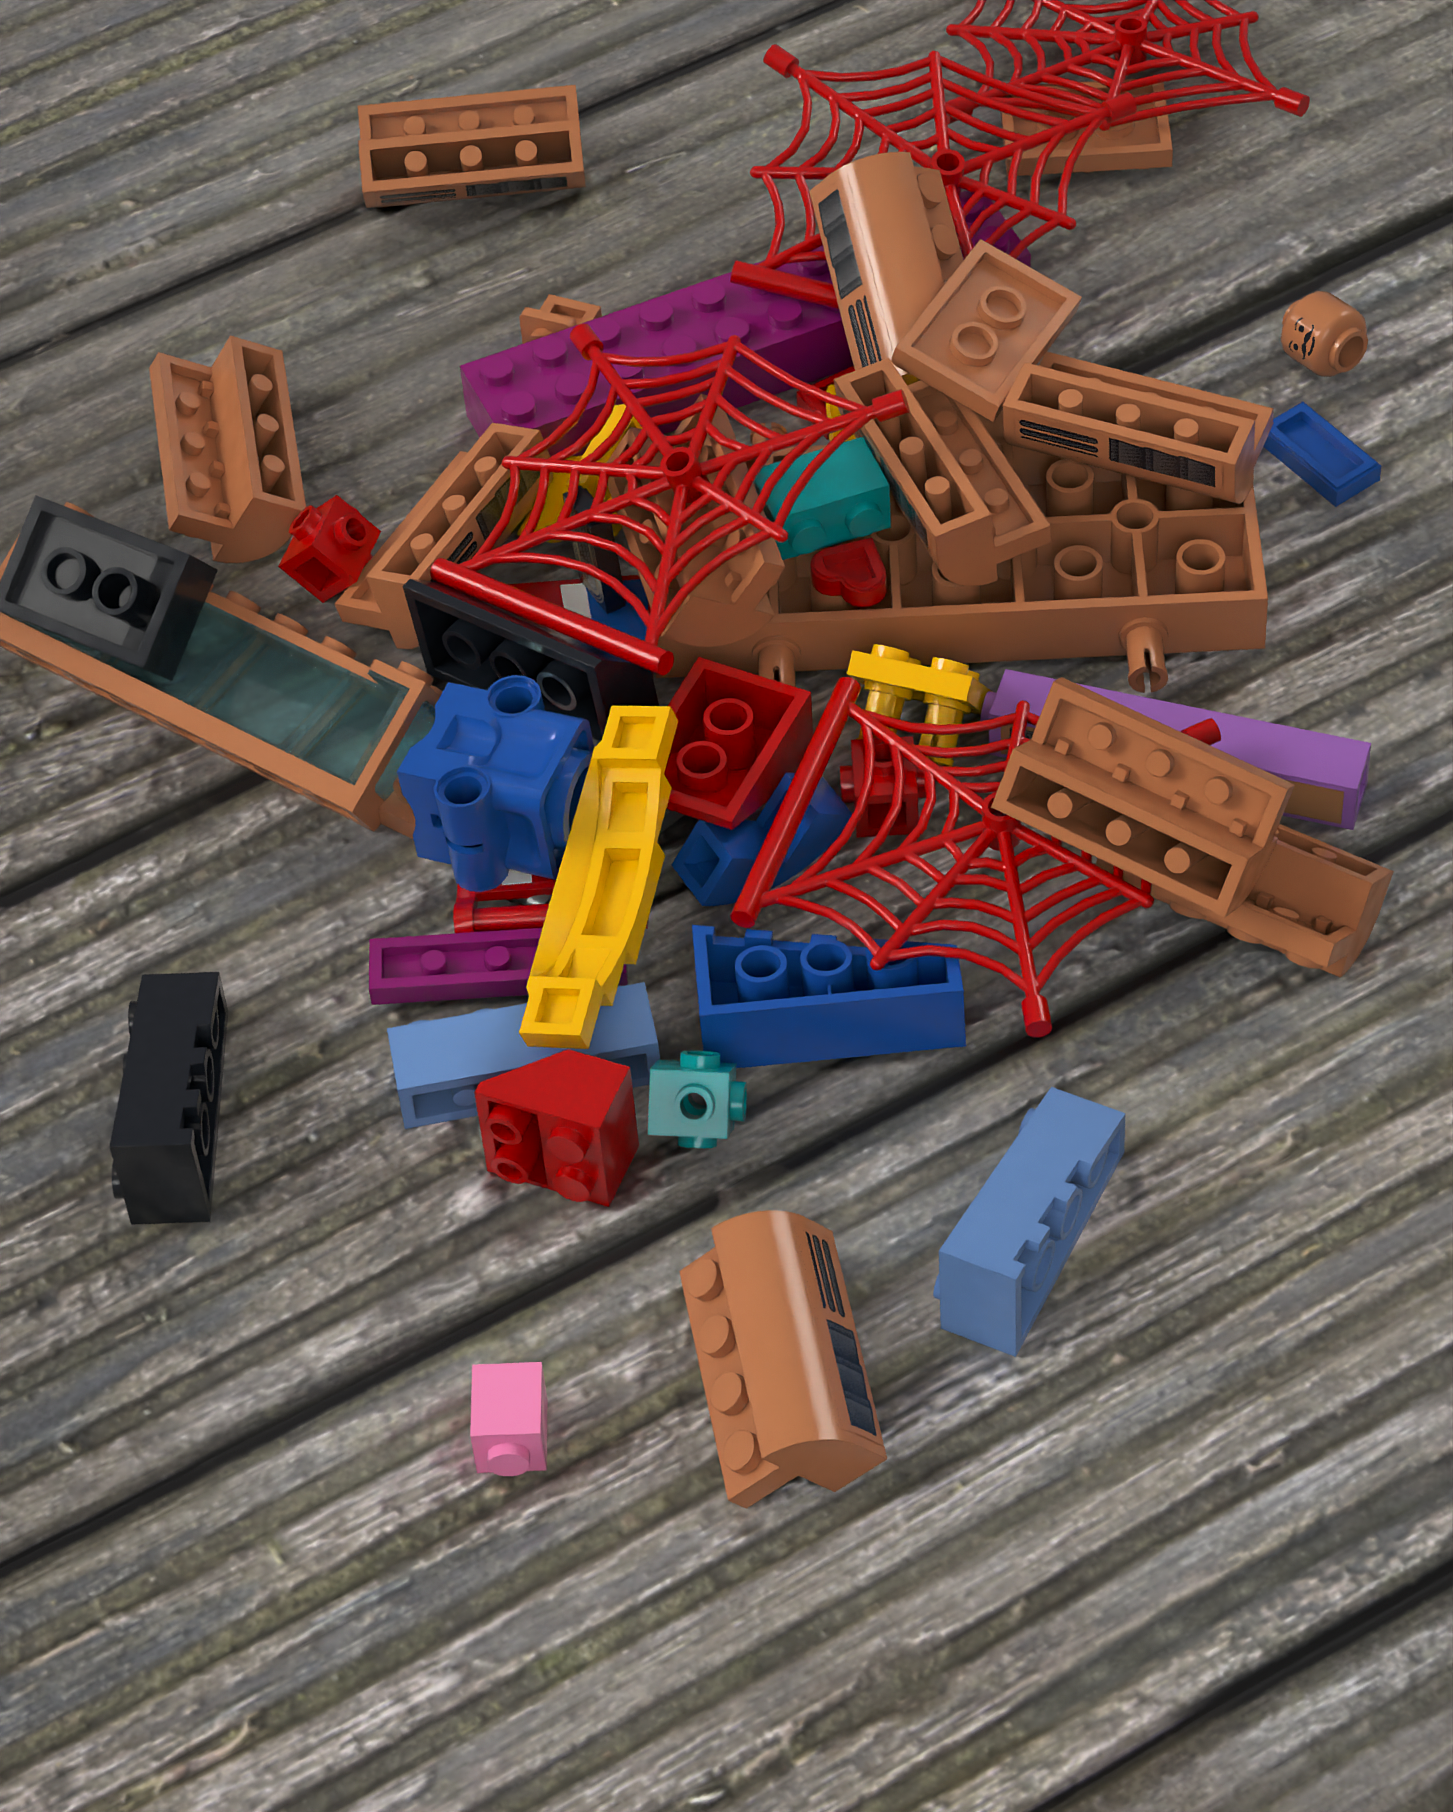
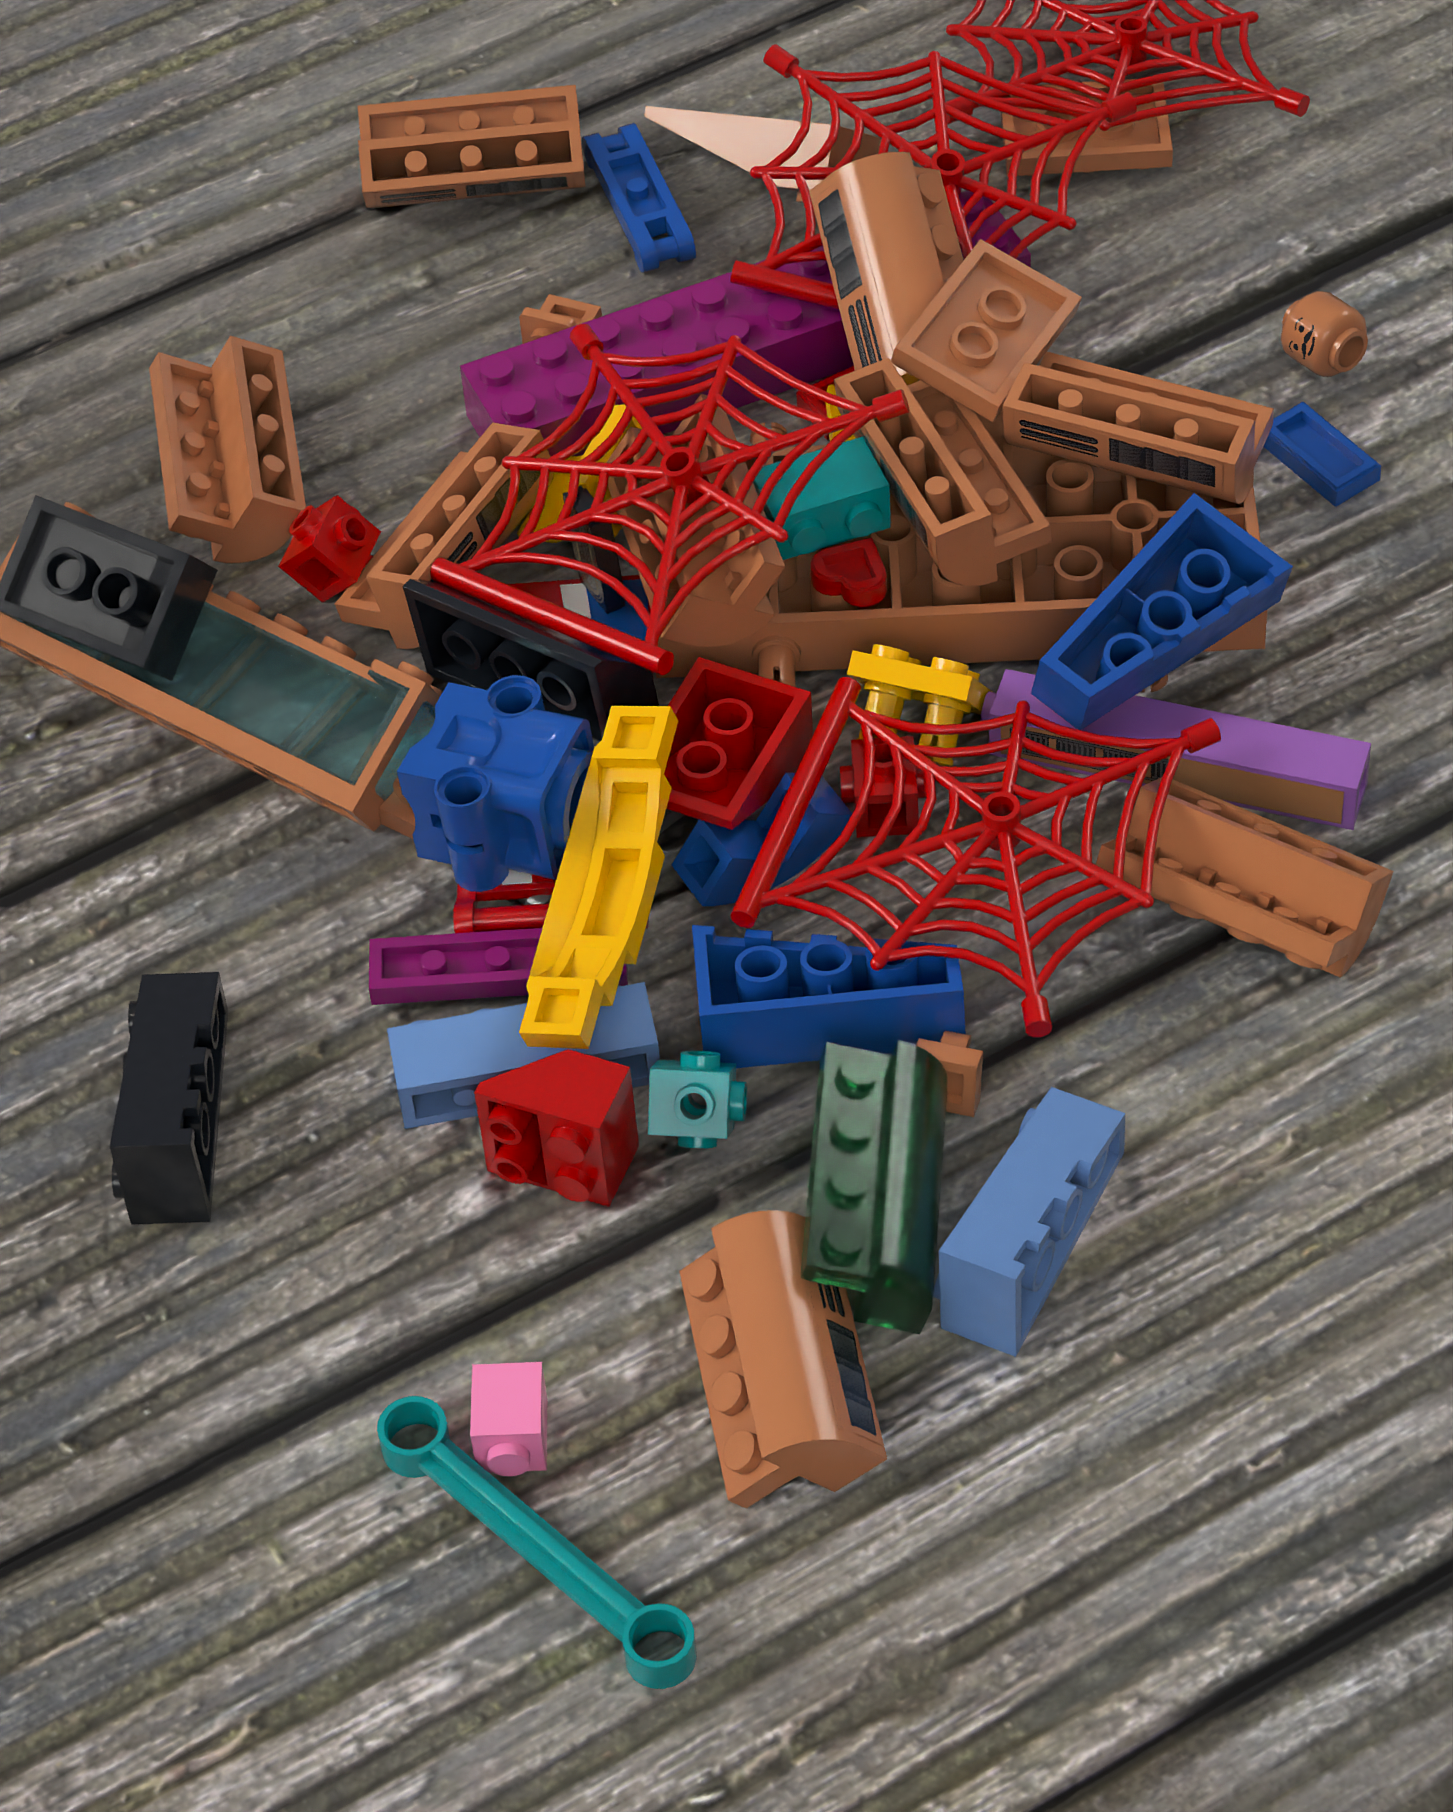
nougat brick [991,677,1295,918] -> none
none -> teal piece [377,1396,697,1689]
none -> blue plate [582,123,696,273]
none -> wedge [644,106,881,203]
none -> clear green brick [801,1040,948,1335]
none -> nougat tile [910,1031,983,1117]
none -> blue wedge [1031,493,1293,730]

